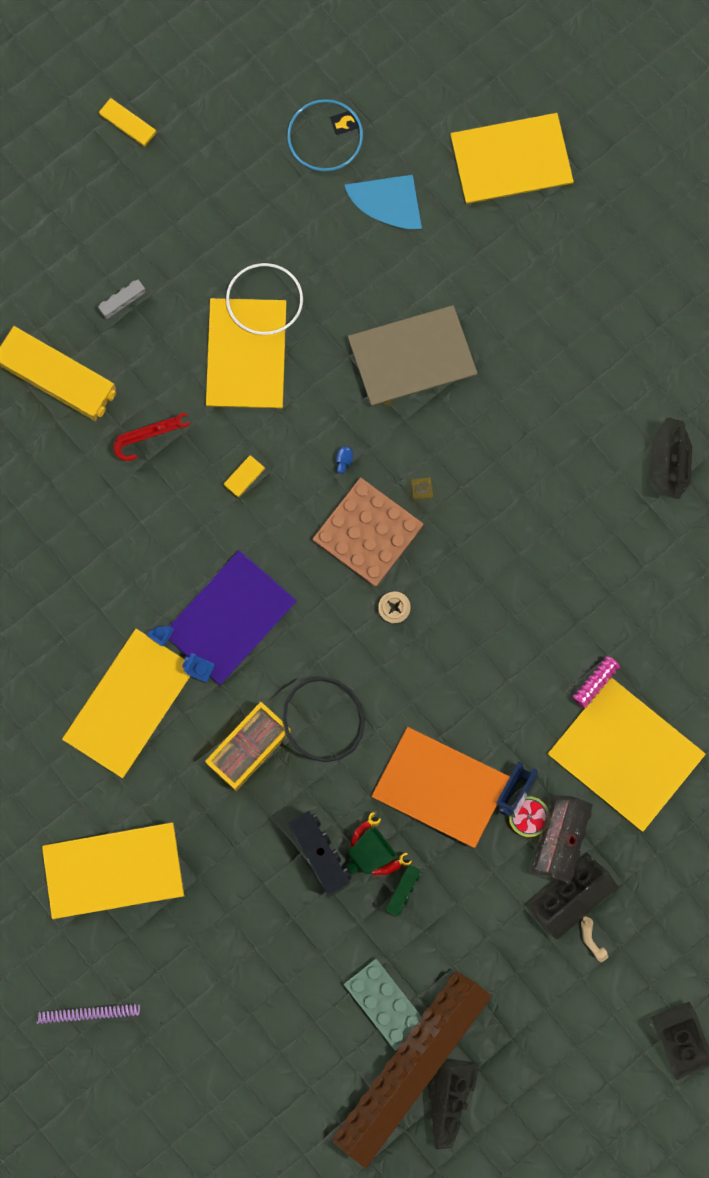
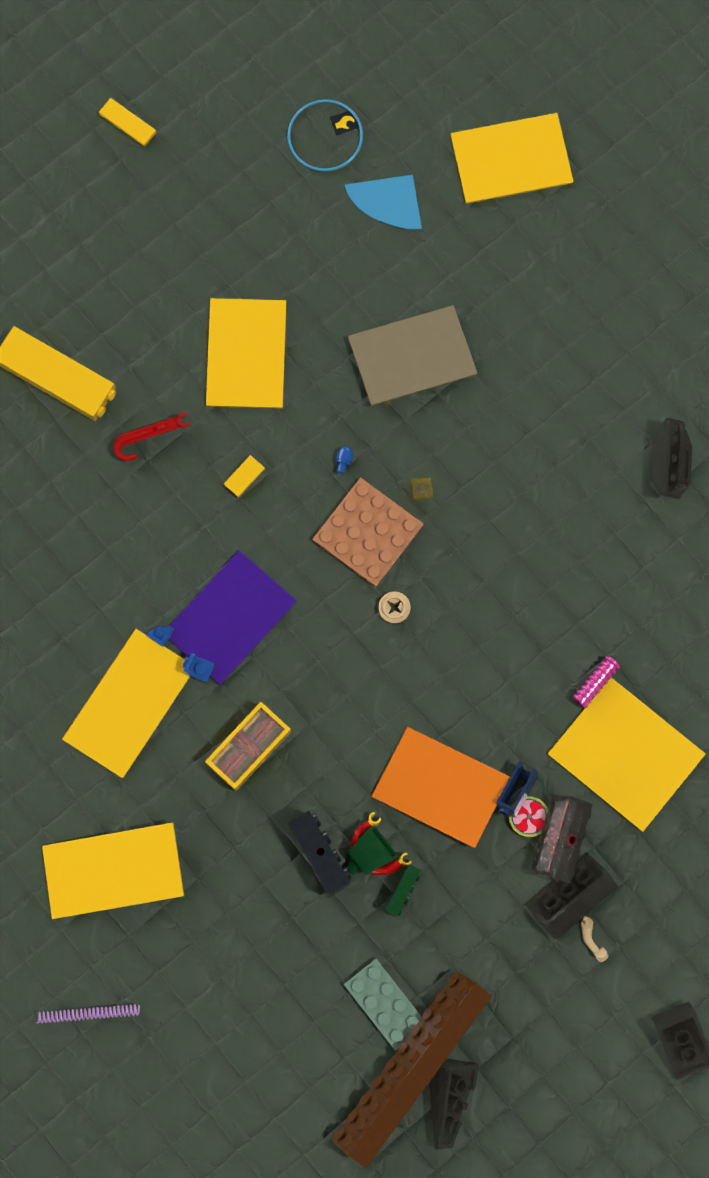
light grey piece [98,280,146,320] -> none
white piece [226,263,303,335] -> none
black piece [282,677,365,762] -> none

